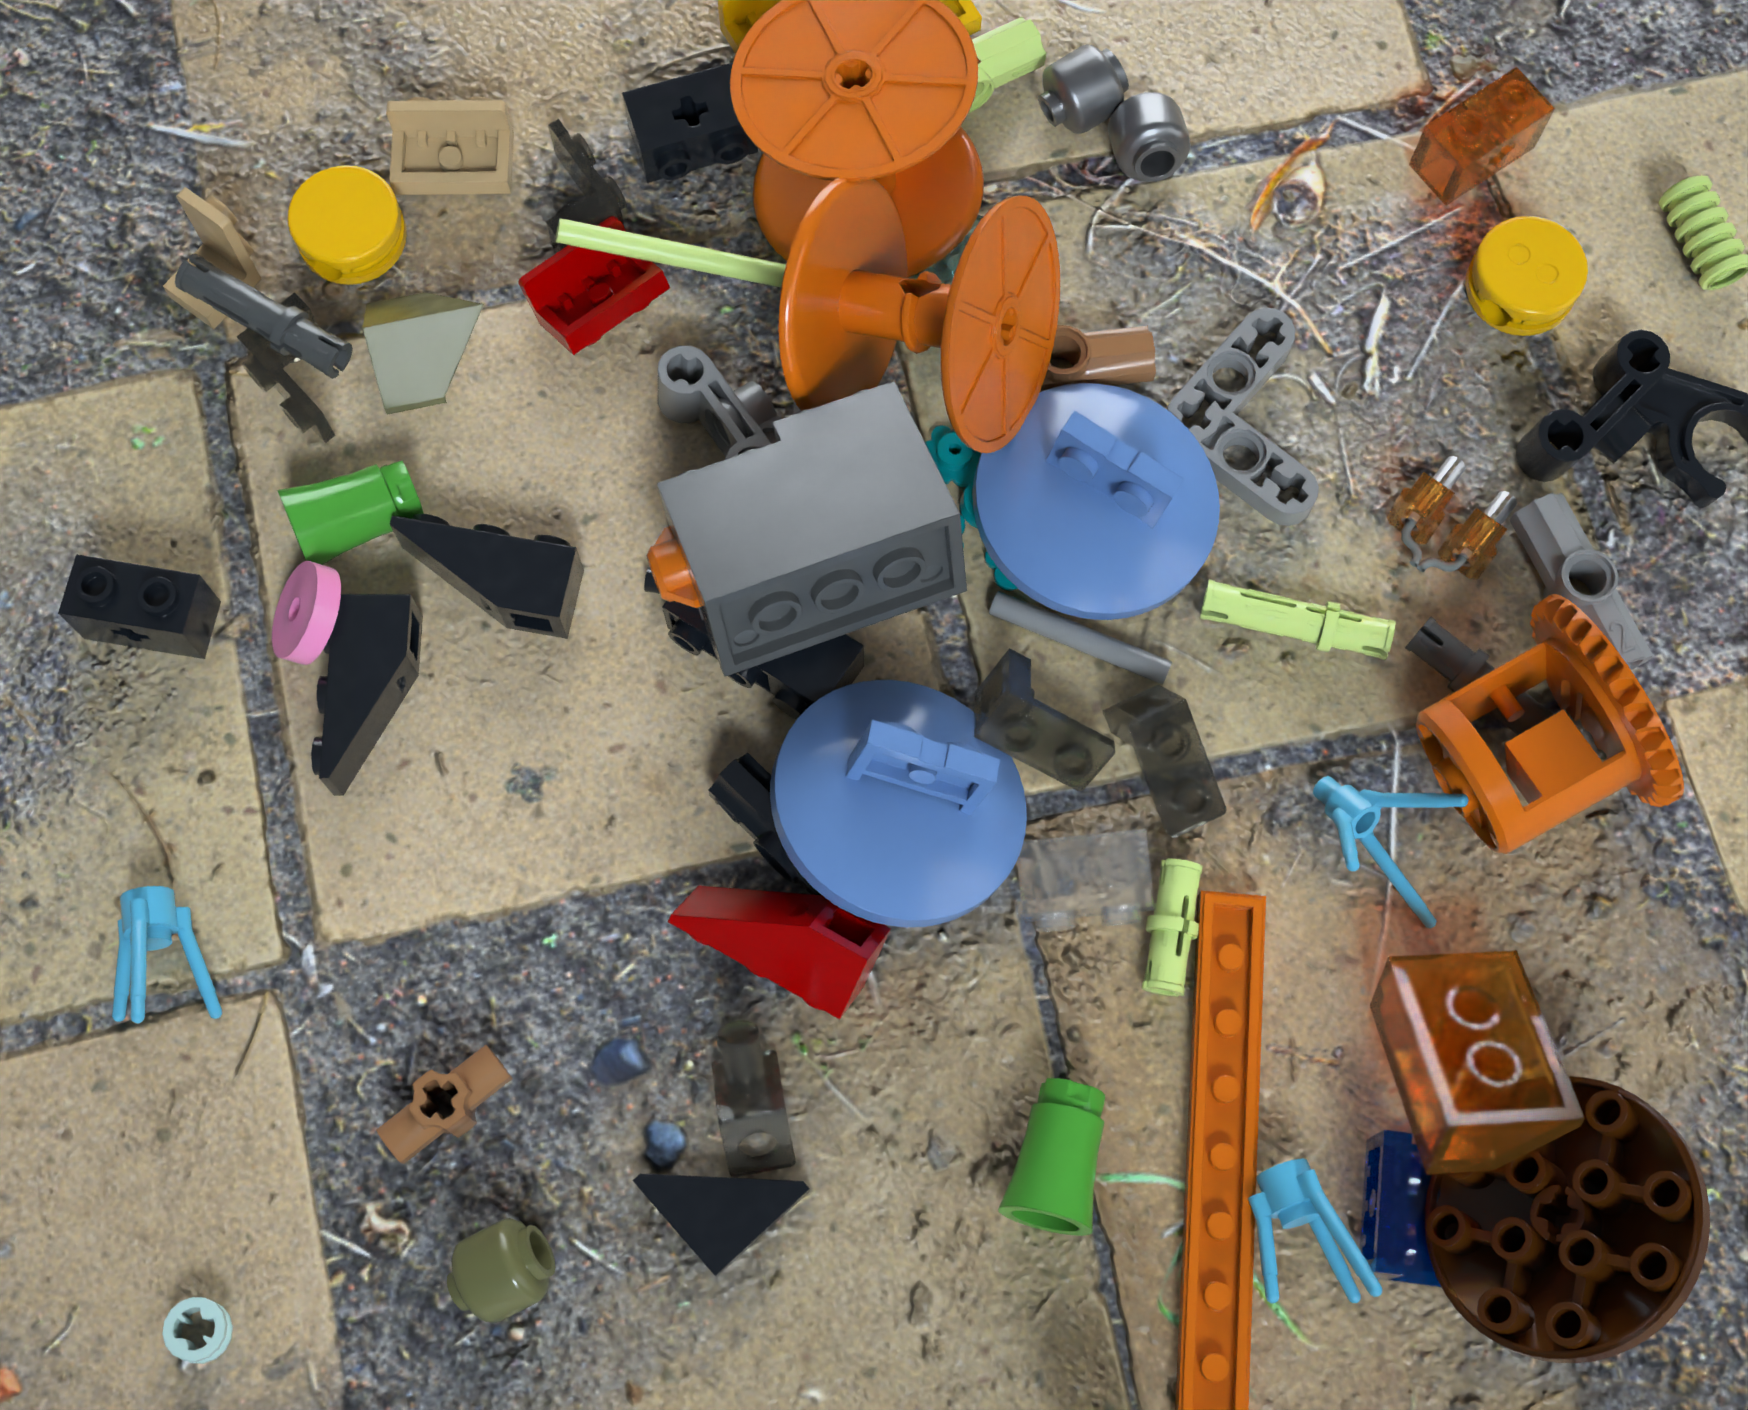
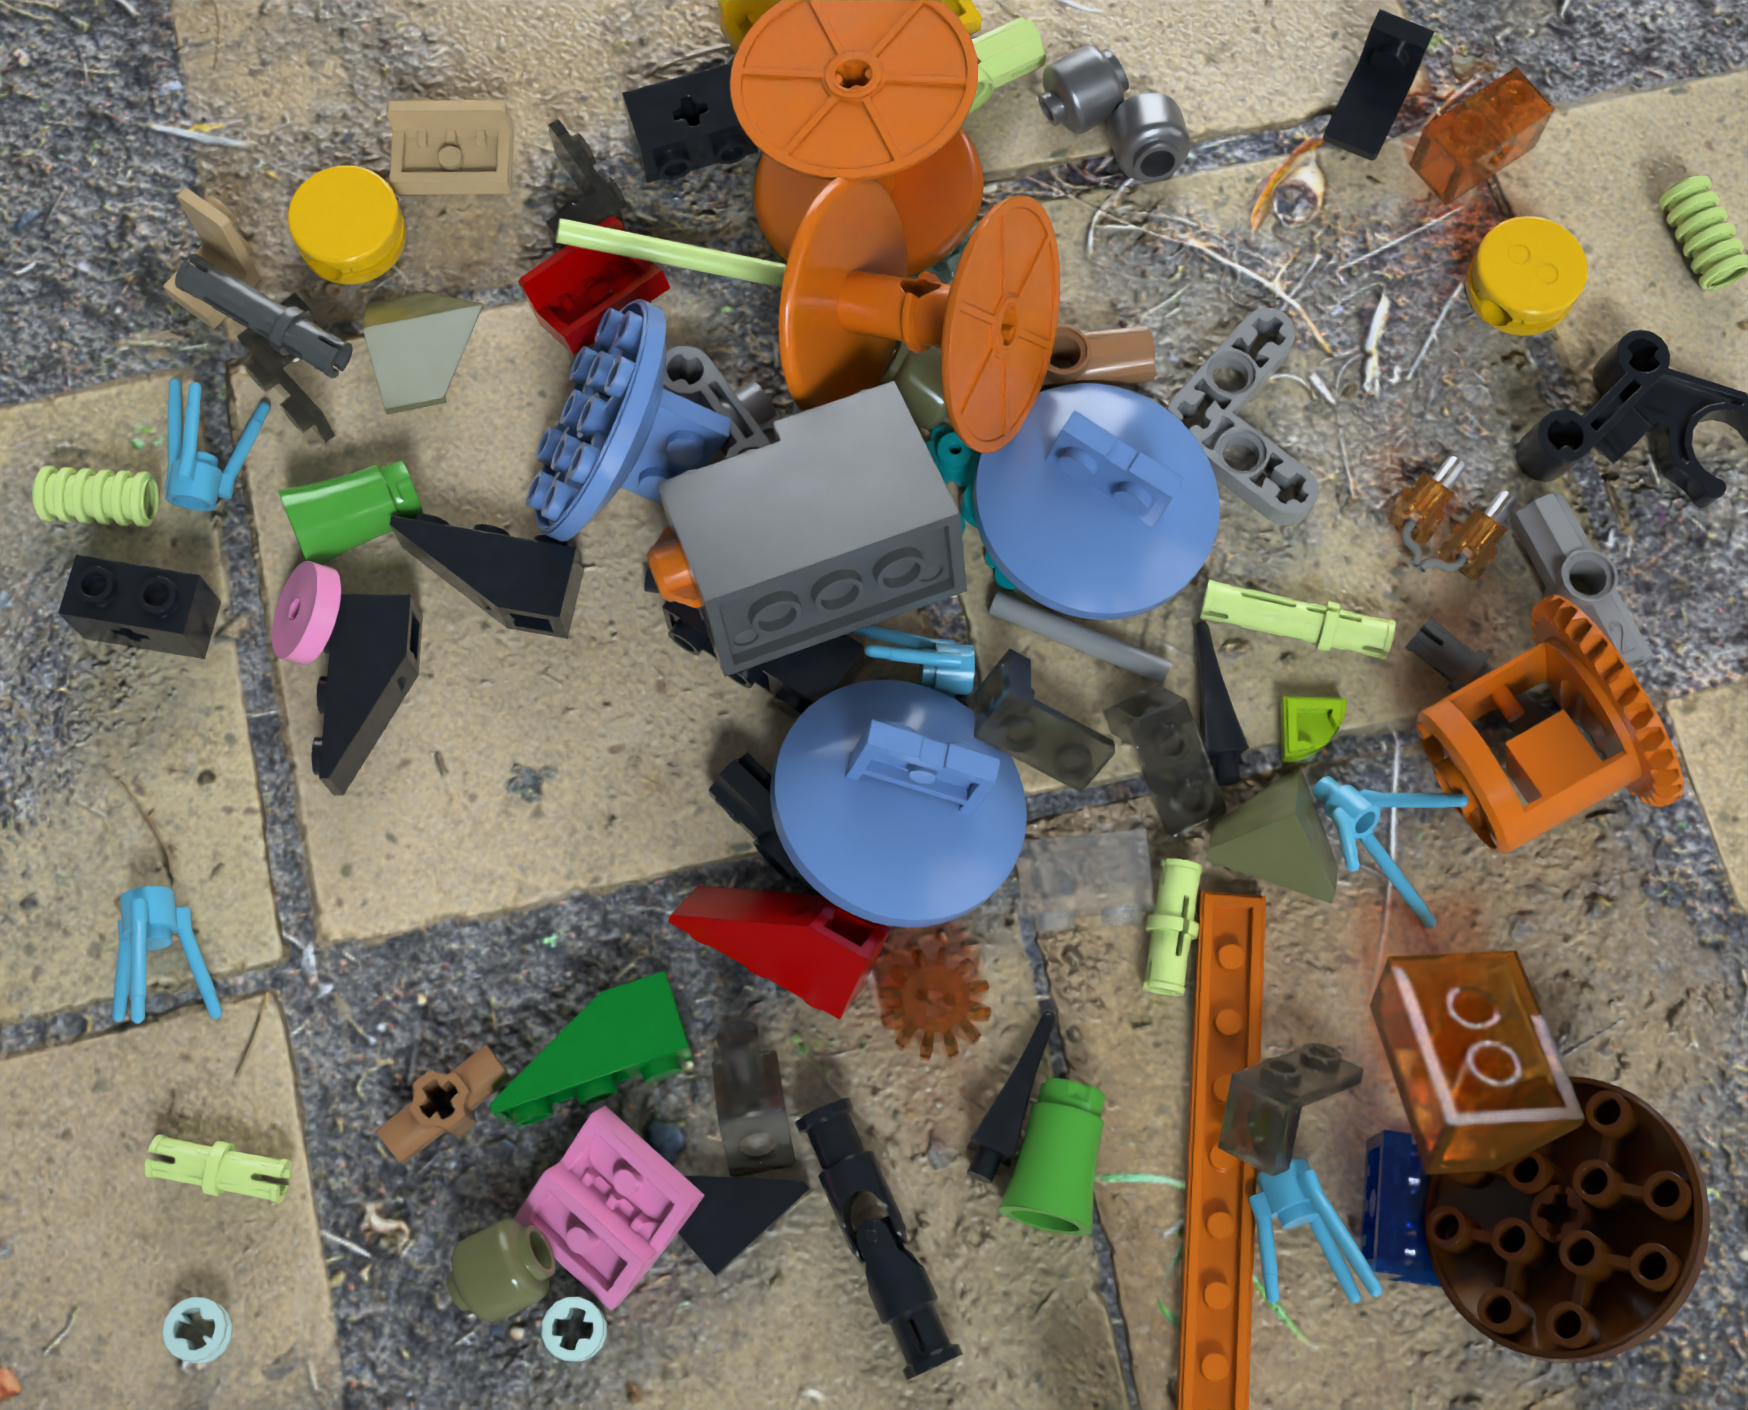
none -> yellowish green piece [32,466,159,527]
none -> yellowish green pin [145,1134,293,1204]
none -> medium azure plant [164,378,270,511]
none -> green slope [490,971,694,1127]
none -> bright pink slope [514,1106,705,1311]
none -> medium blue bracket [526,299,731,542]
none -> light aqua bush [542,1297,607,1362]
none -> black piece [795,1098,963,1380]
none -> medium azure plant [850,625,975,698]
none -> olive head [878,343,949,430]
none -> clear orange gear [879,947,991,1062]
none -> black piece [966,1011,1056,1184]
none -> black piece [1195,621,1249,786]
none -> olive slope [1205,765,1338,904]
none -> clear smoke bracket [1218,1043,1364,1177]
none -> lime tile [1280,696,1347,763]
none -> black bracket [1323,9,1435,161]

